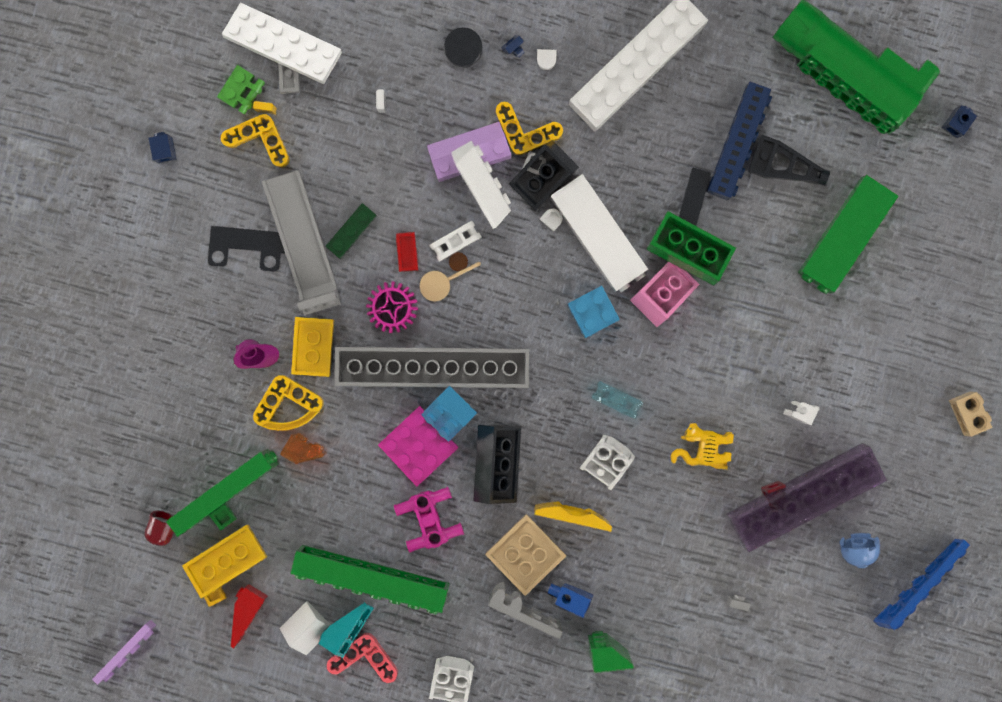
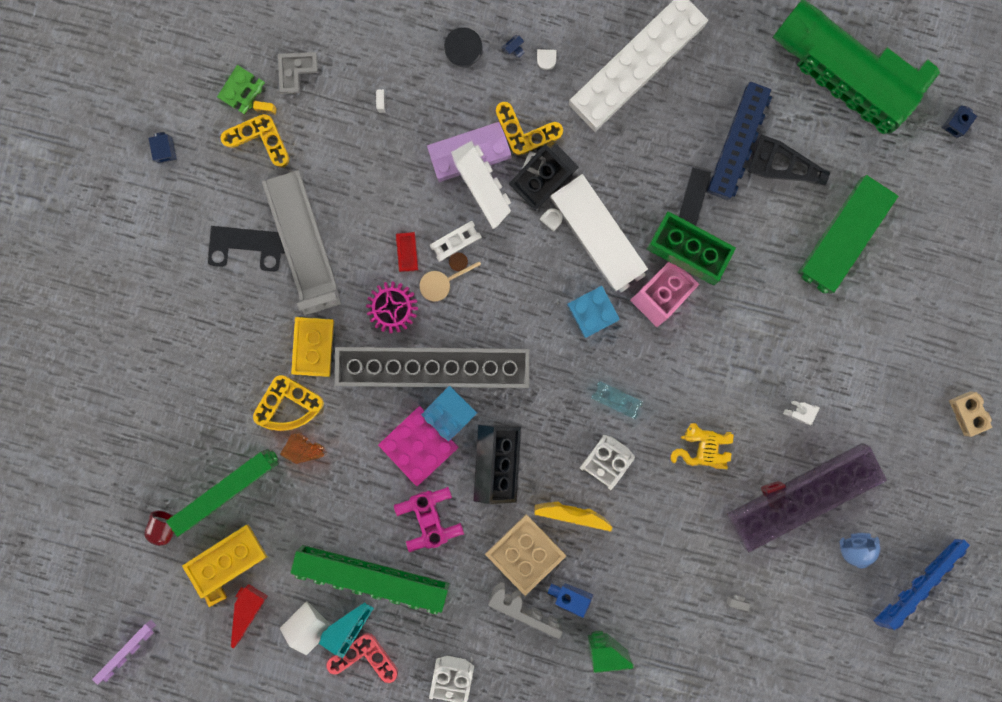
green plate [209,503,238,531] -> none
white plate [222,2,342,84] -> none
magenta piece [233,339,279,369] -> none
dark green plate [325,203,377,259] -> none

